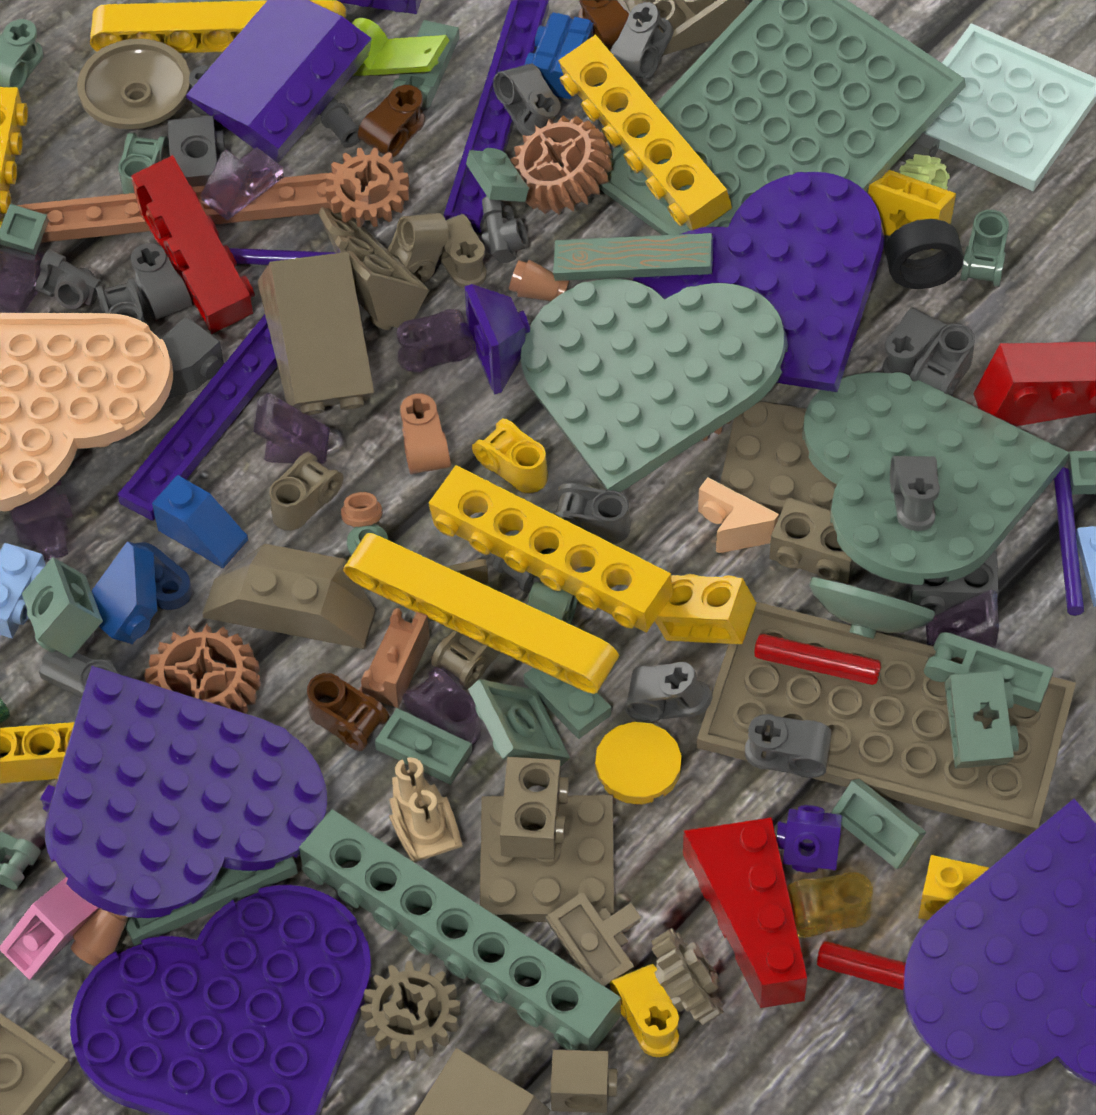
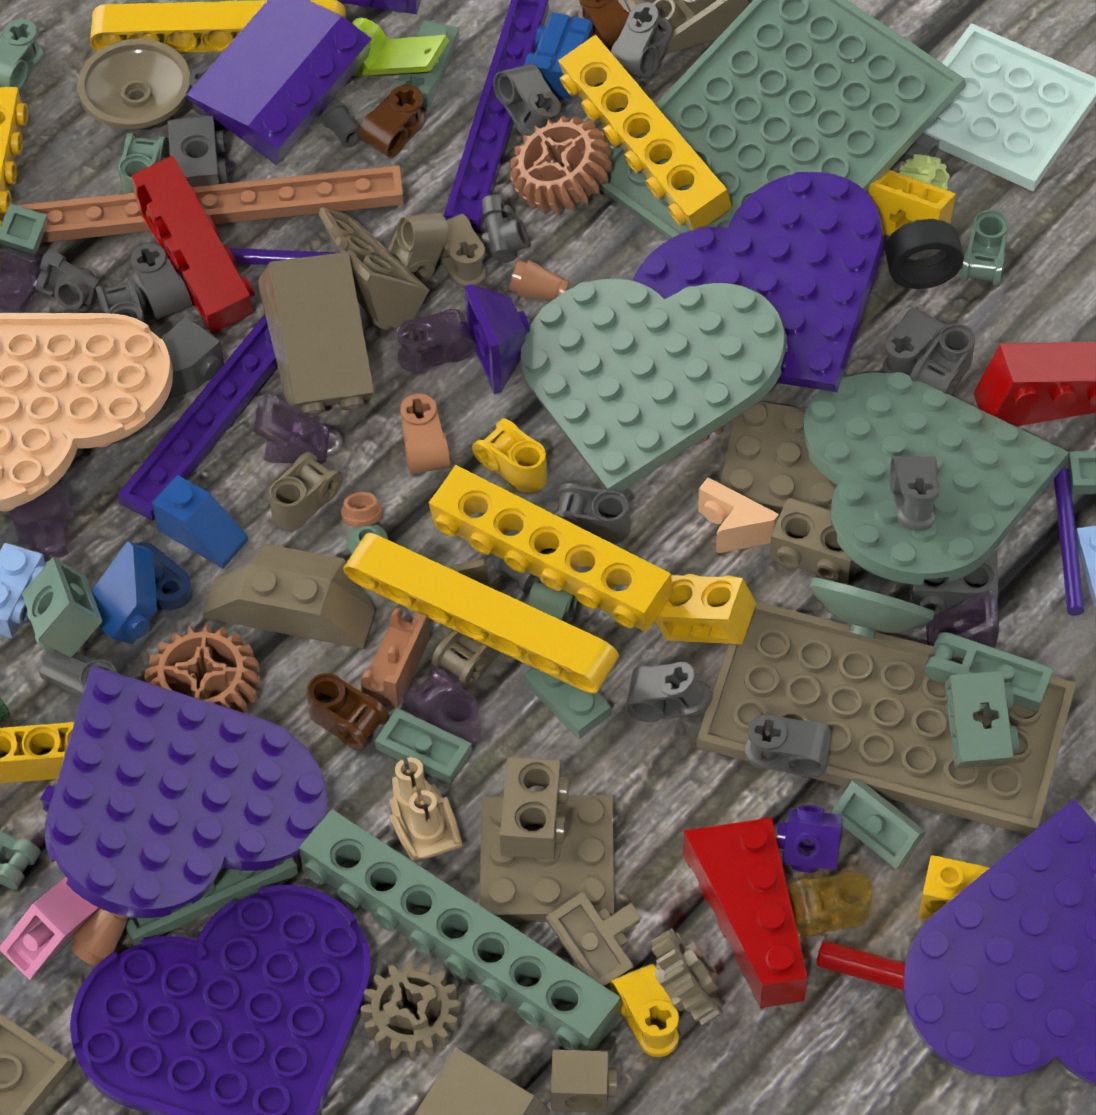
clear purple slope [201,147,284,220] -> none
nougat gear [325,148,409,227] -> none
sand green plate [466,148,529,202] -> none
sand green plate [468,679,570,766] -> none
sand green tile [553,233,713,281] -> none
yellow tile [595,722,682,805] -> none
red axle [754,634,881,685] -> none

